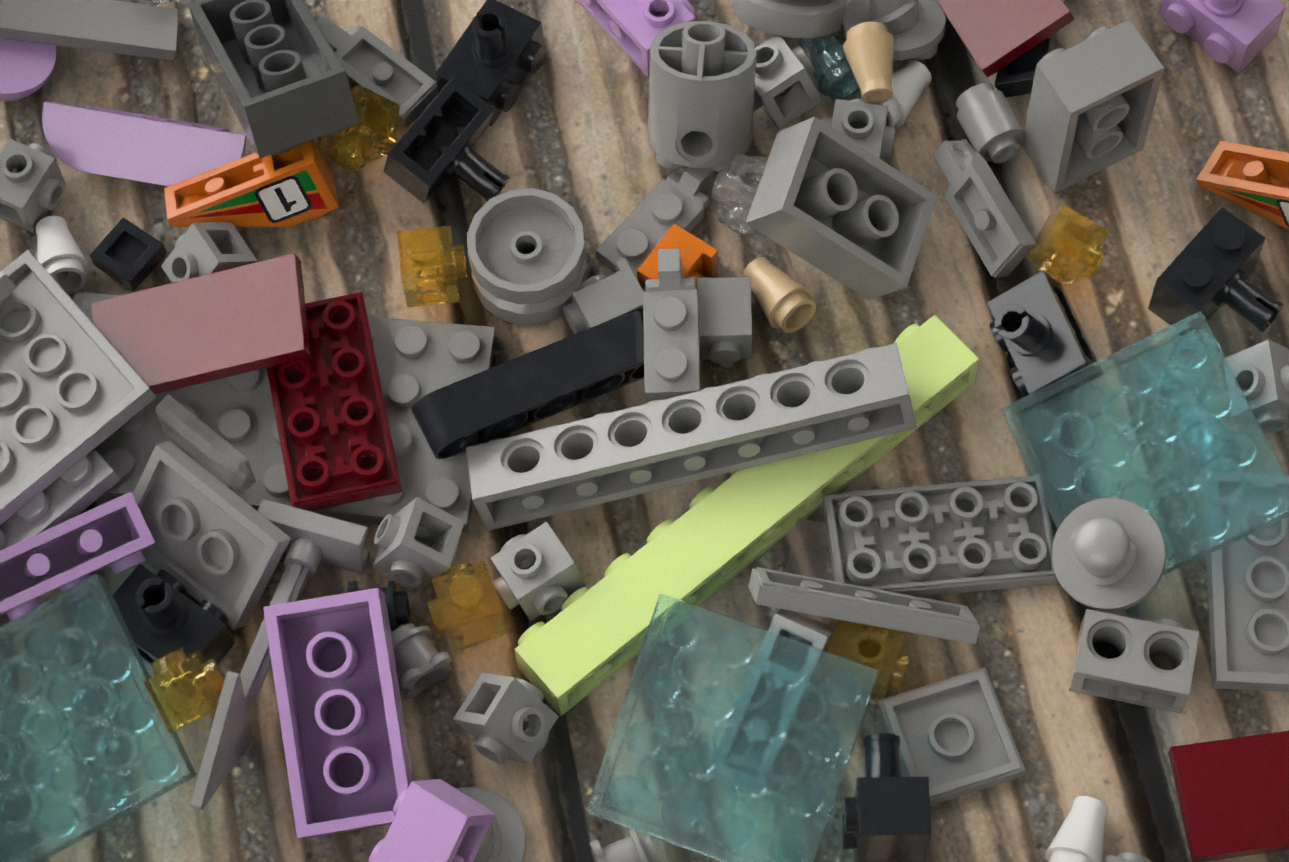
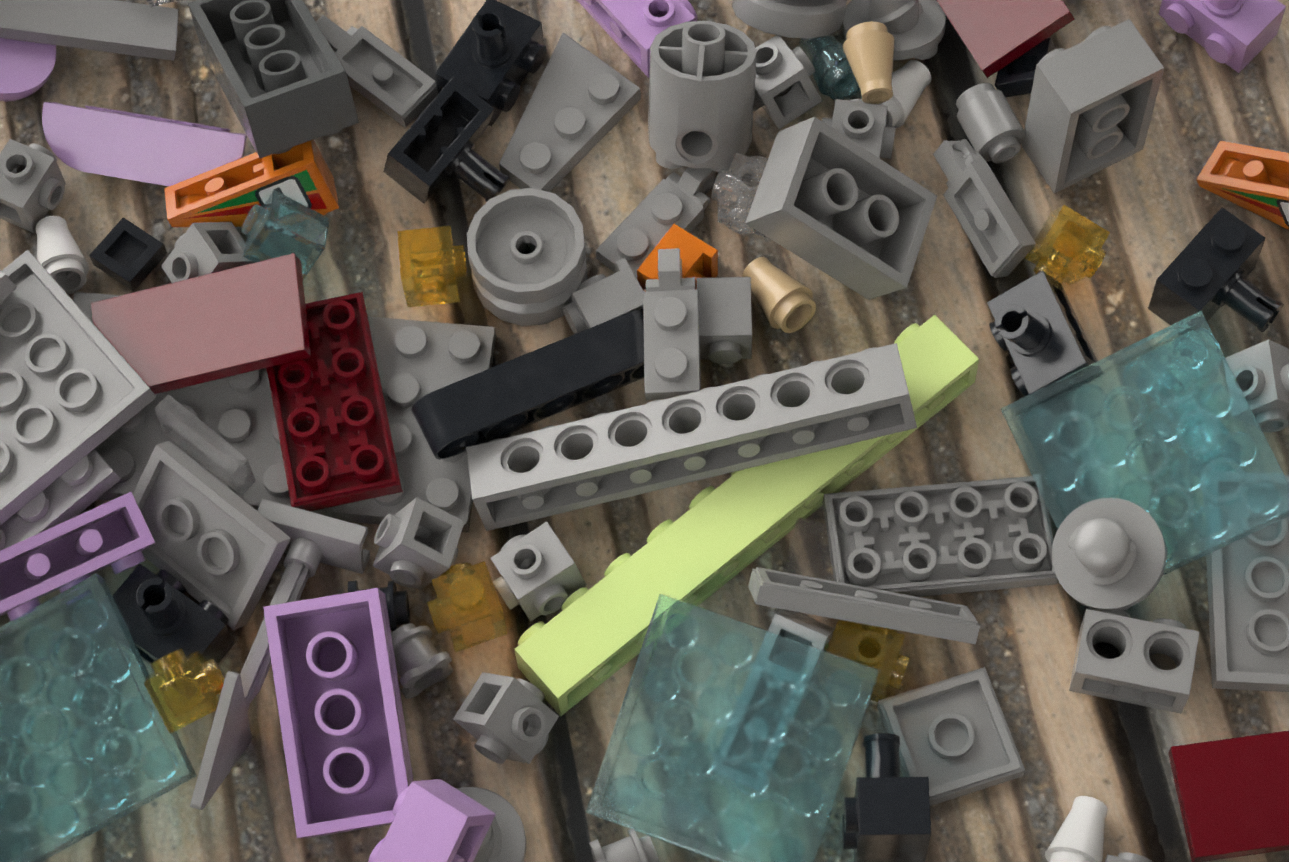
clear yellow brick [316,85,400,170] -> none
none -> clear light blue brick [241,190,330,280]
none -> light grey wing [499,33,641,192]

